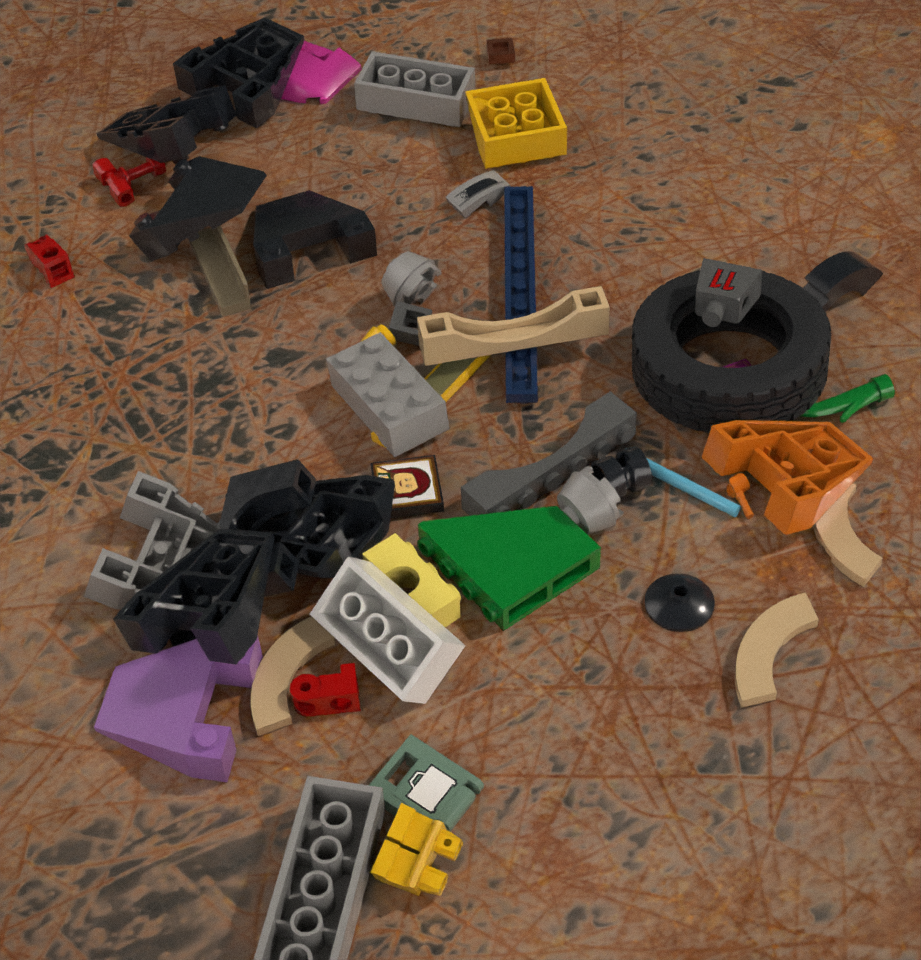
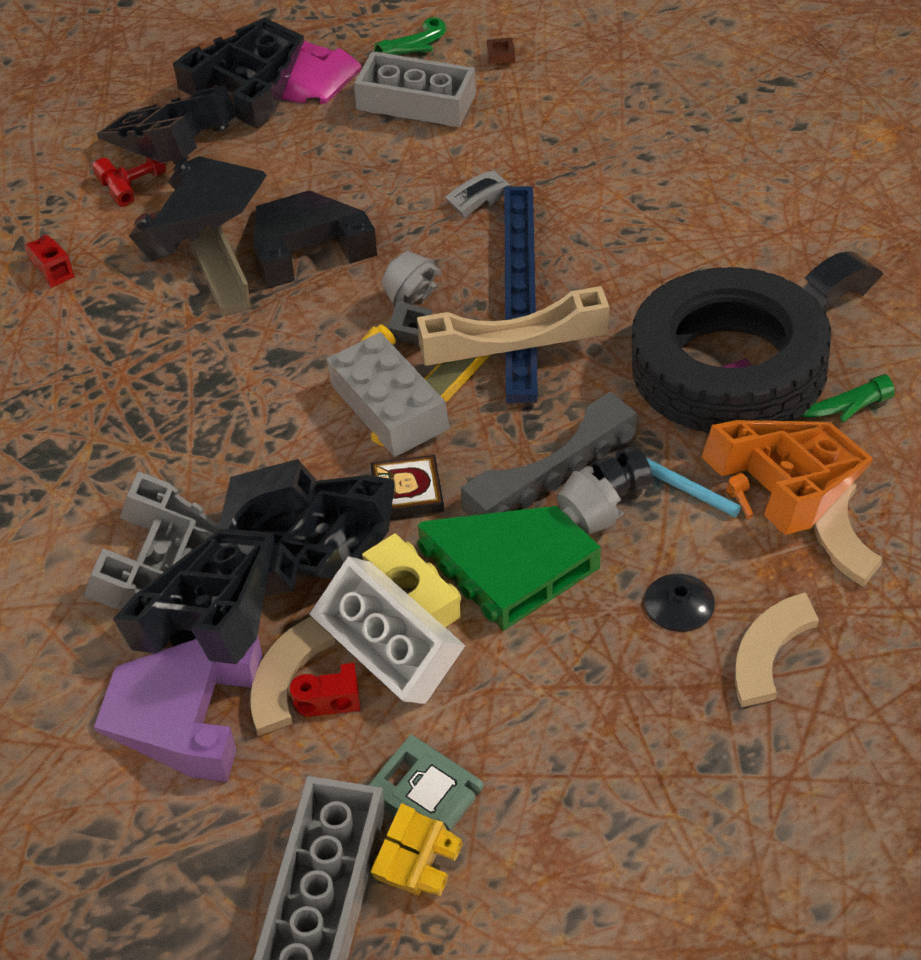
yellow slope [465,78,567,169] -> none
dark grey torso [695,258,762,327] -> none
none -> green plant [374,17,447,56]

